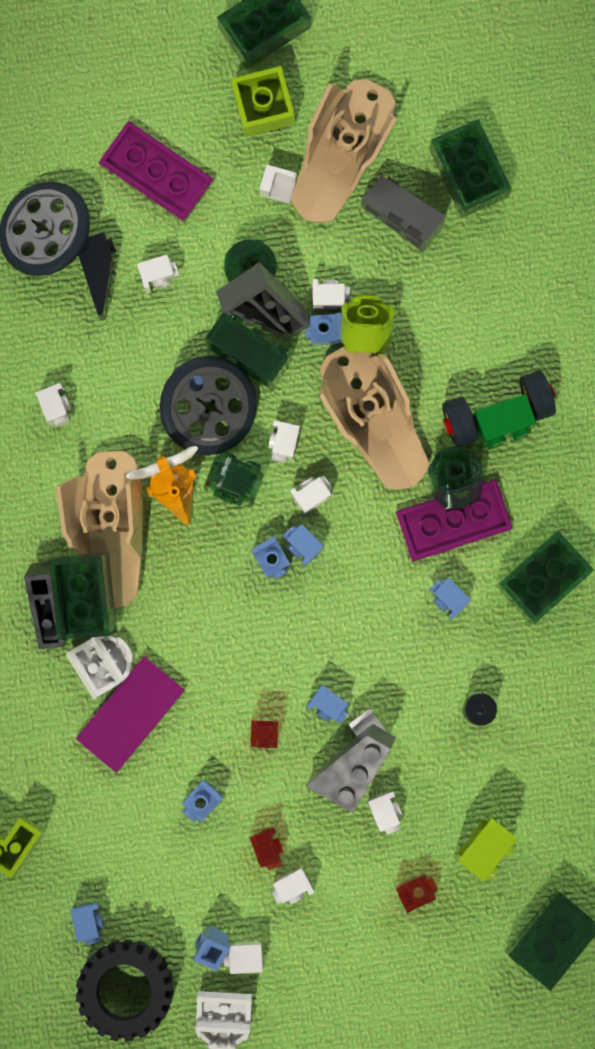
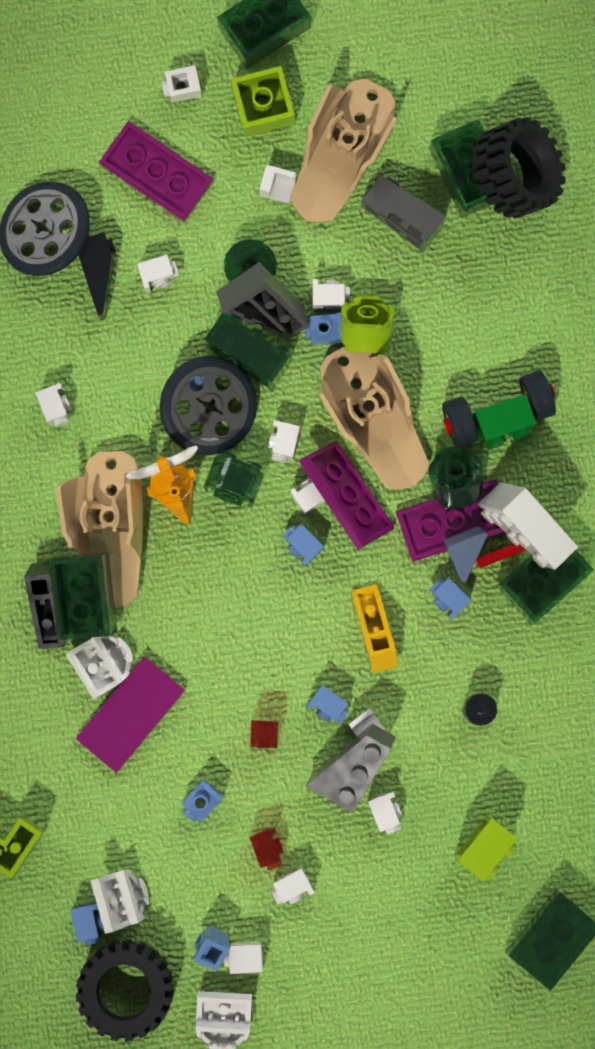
medium blue brick [251,536,290,580] -> none
clear red brick [395,873,438,913] -> none
none -> white slope [90,870,149,934]
none -> white brick [161,65,202,103]
none -> magenta tile [299,440,395,550]
none -> yellow slope [351,584,399,673]
none -> sand blue slope [443,526,488,583]
none -> black tyre [472,117,566,219]
none -> red tile [474,543,526,568]
none -> white brick [478,482,578,570]

